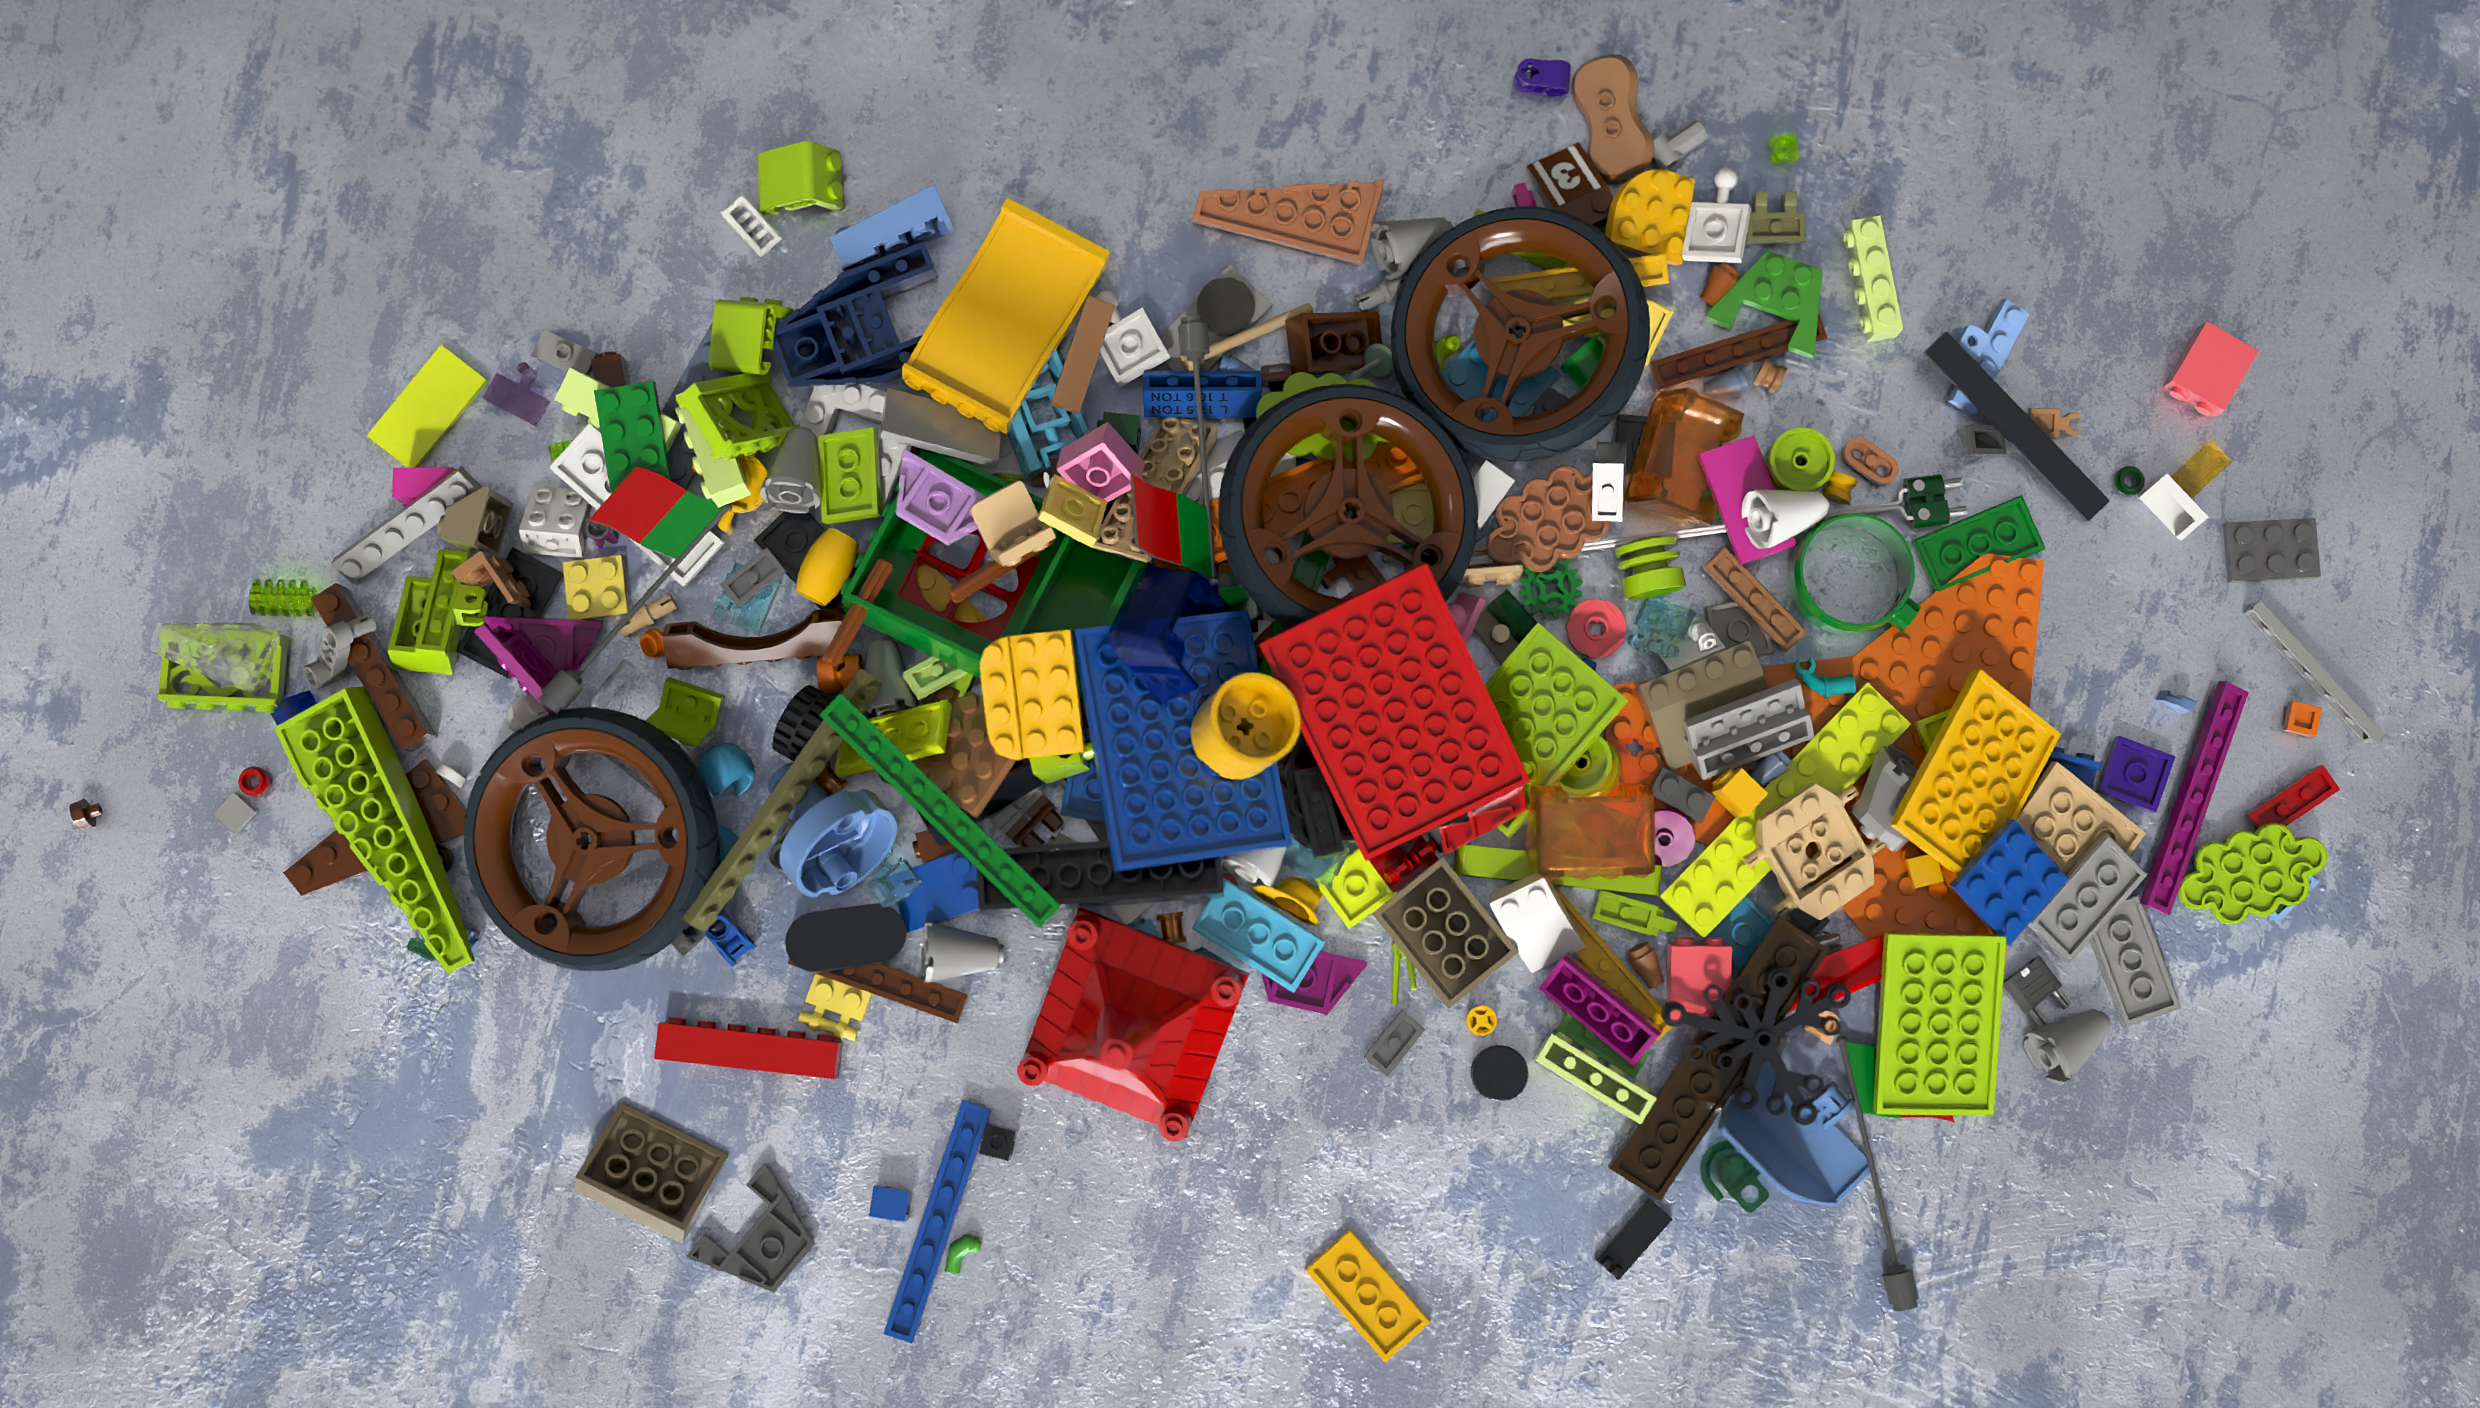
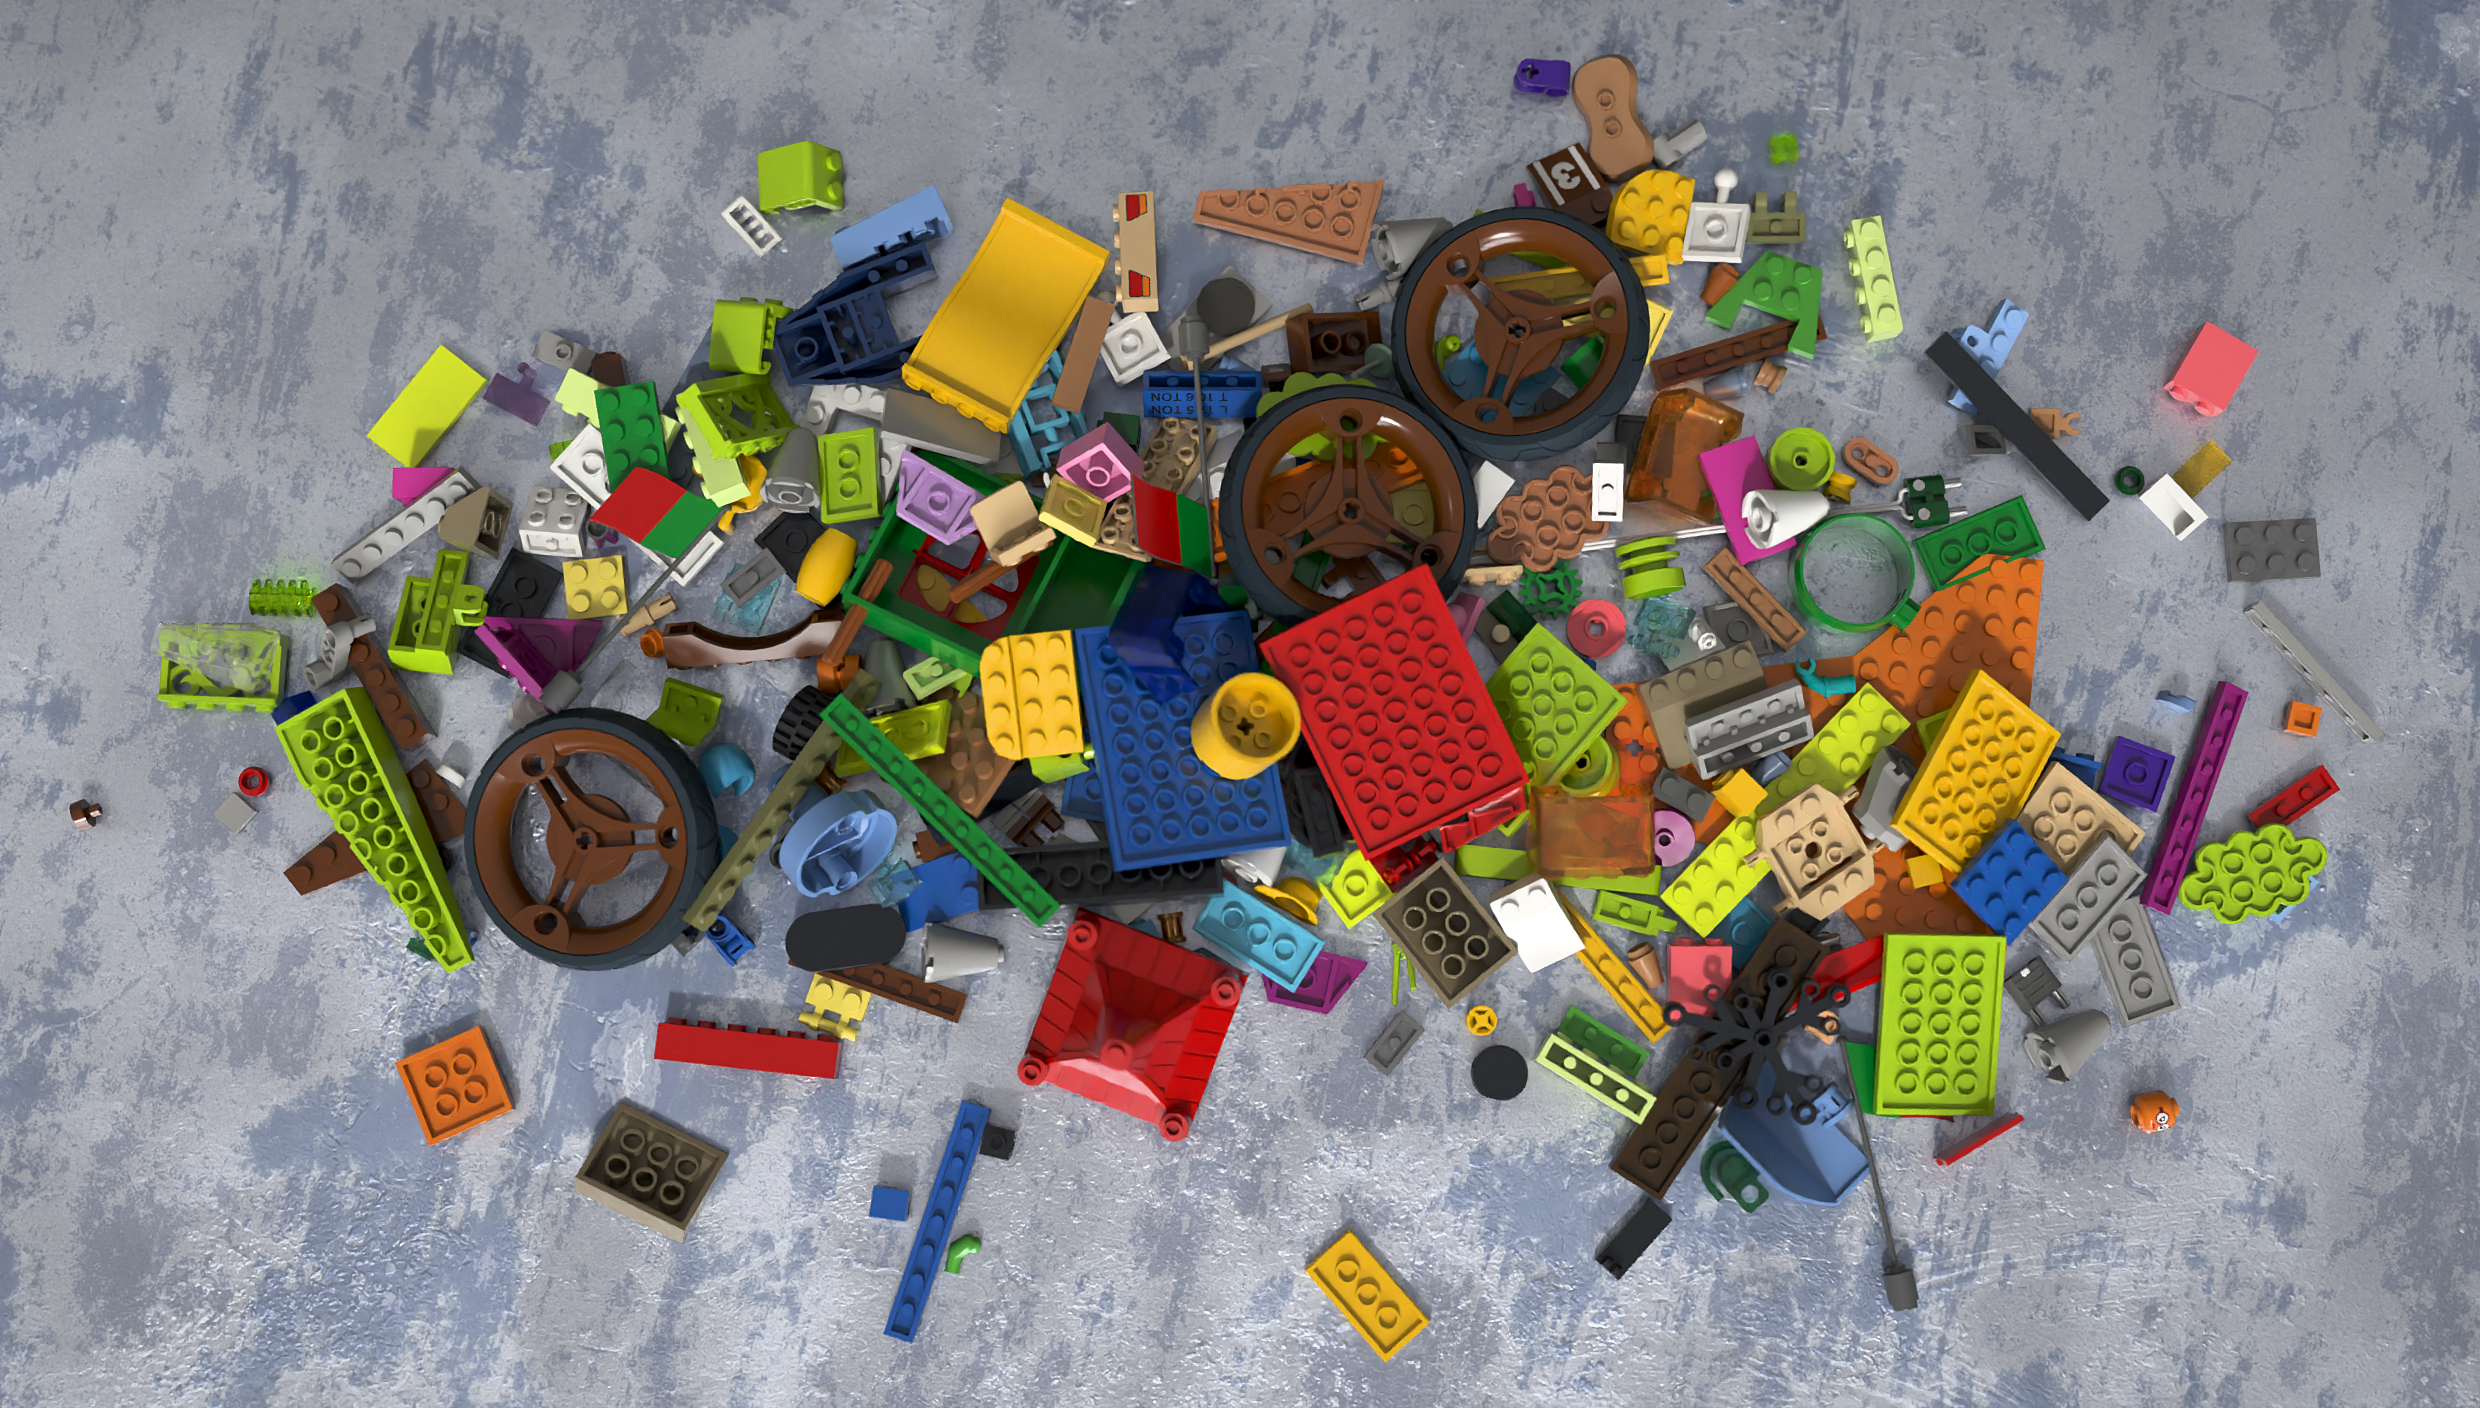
medium nougat bracket [451,551,531,608] -> none
dark grey wing [686,1163,815,1293] -> none
magenta slope [1539,952,1663,1066] -> none
none -> orange plate [395,1026,516,1146]
none -> tan brick [1113,191,1159,313]
none -> piece [1933,1112,2024,1166]
none -> orange head [2130,1090,2179,1133]

